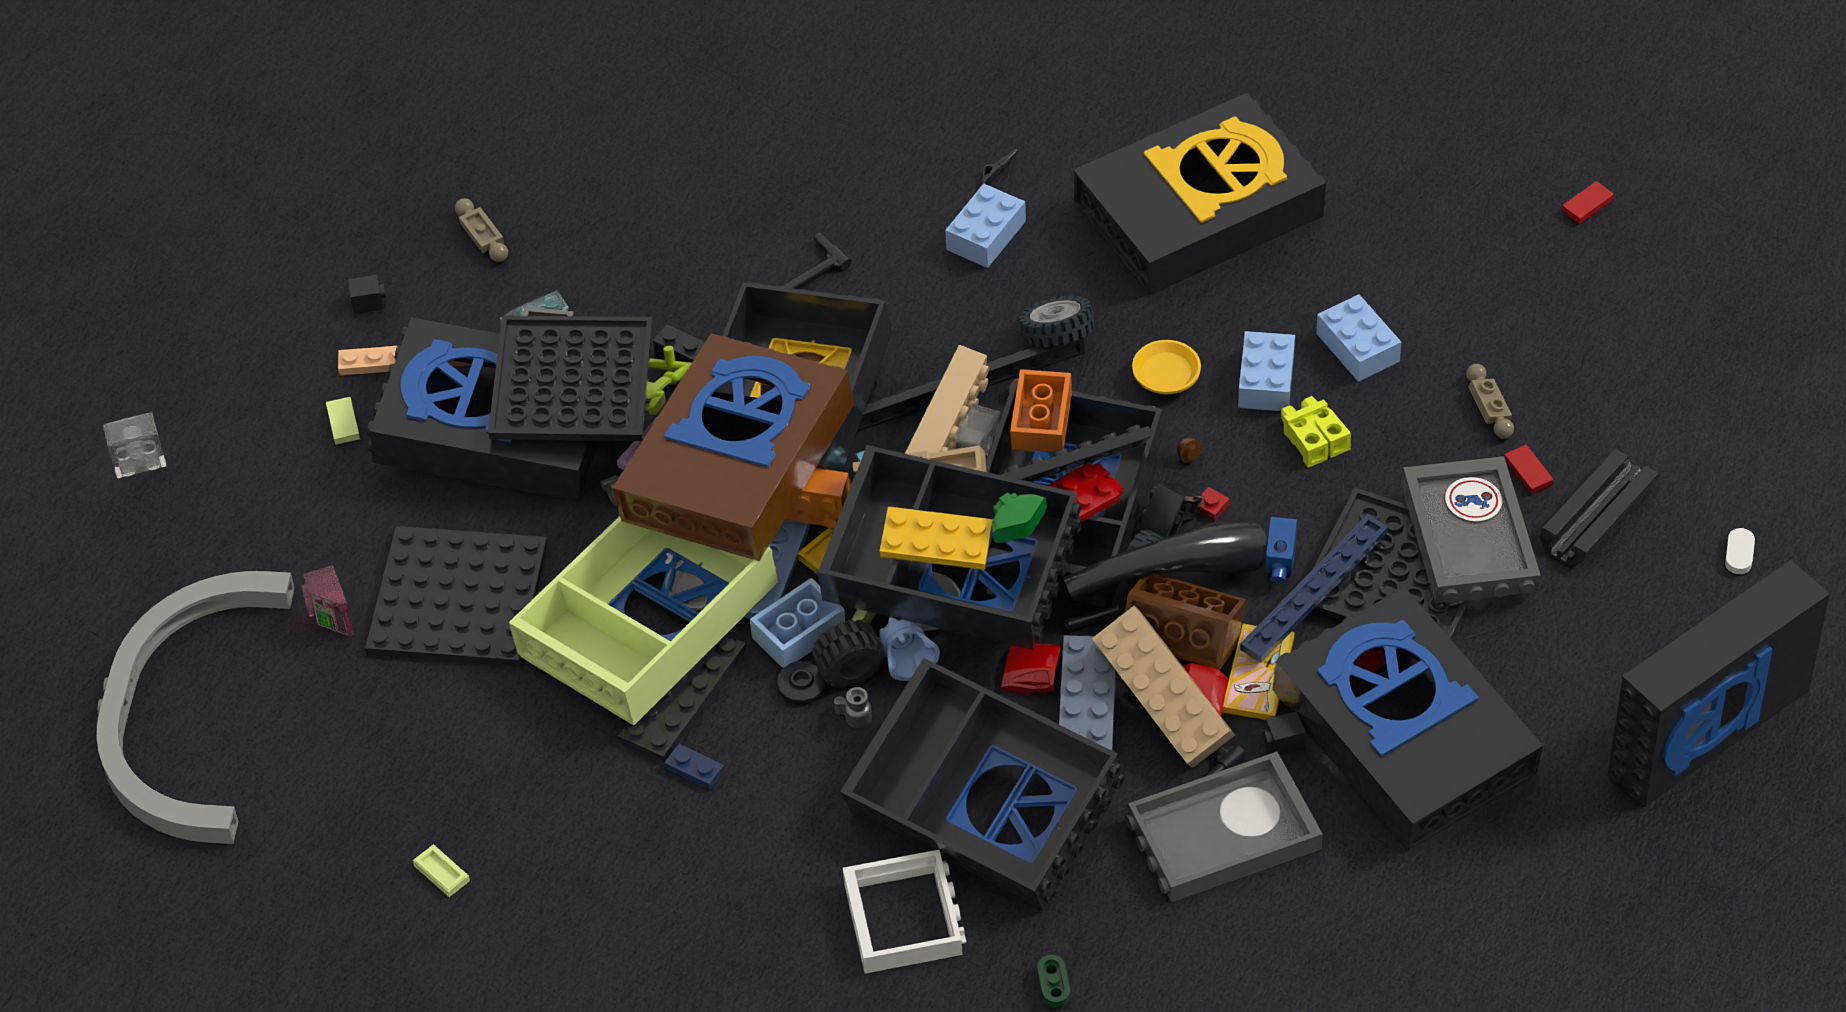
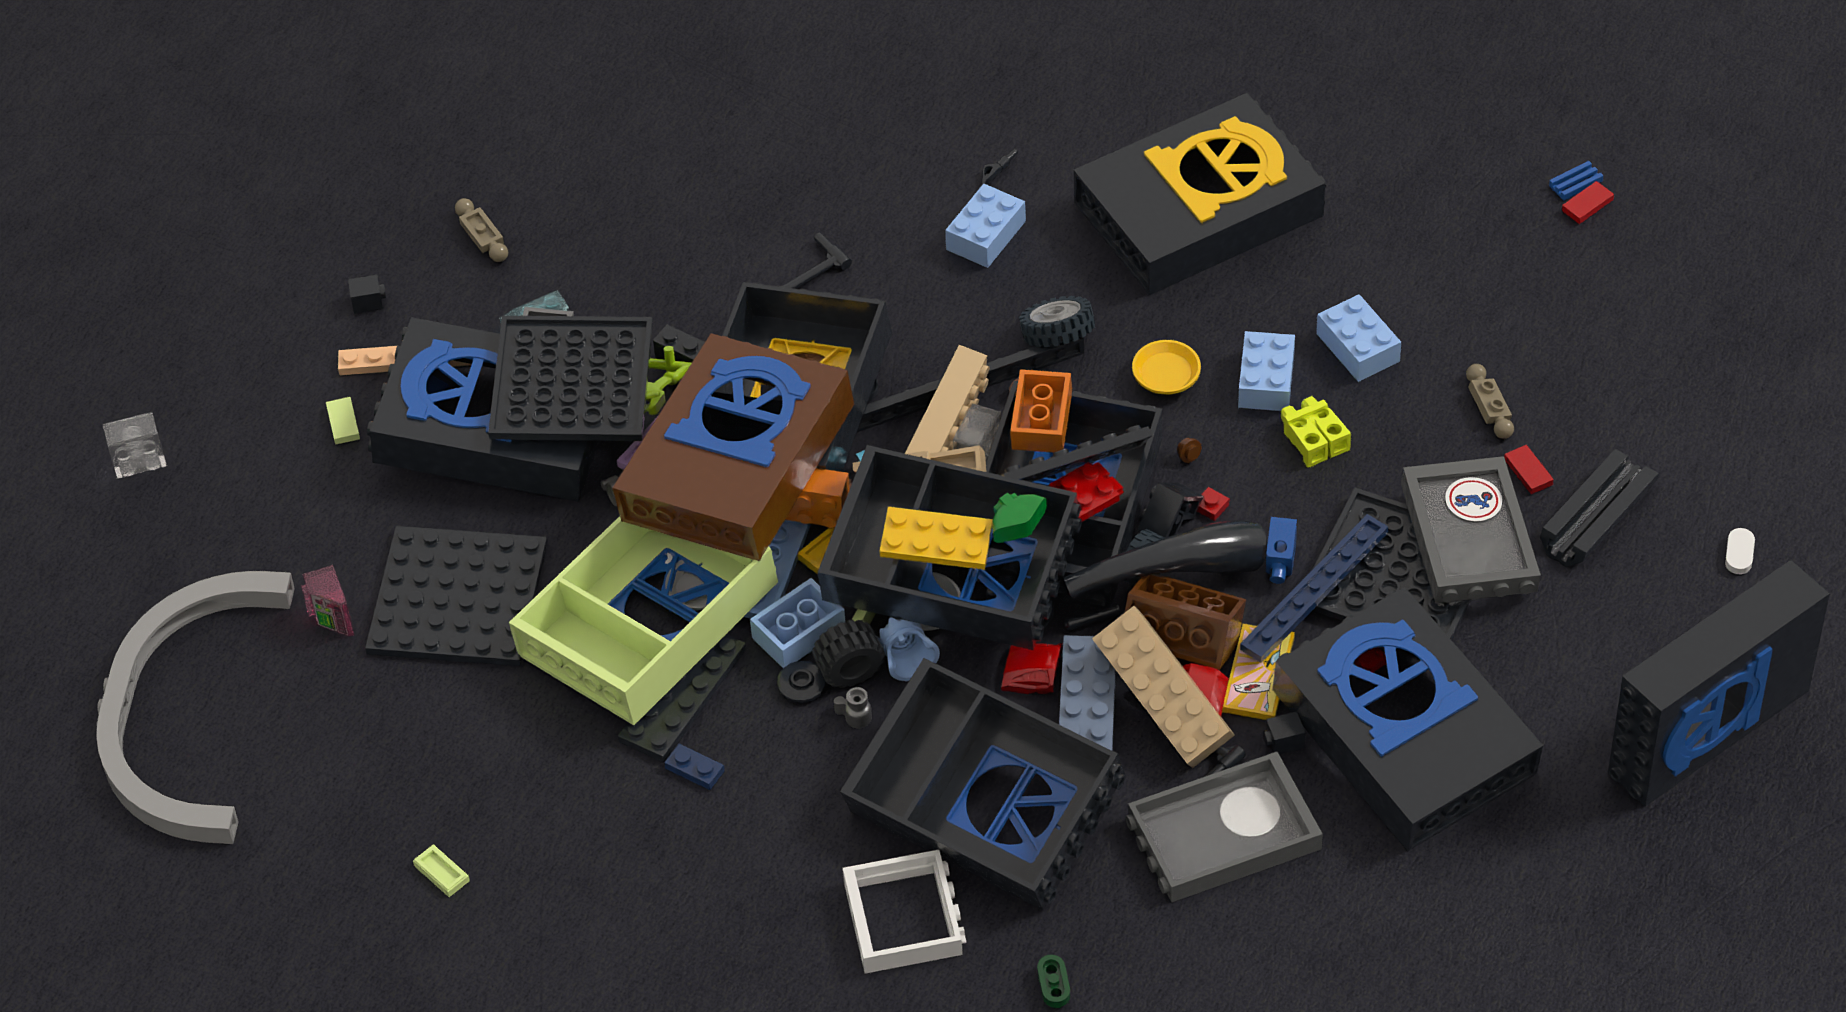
none -> blue tile [1549,161,1603,201]

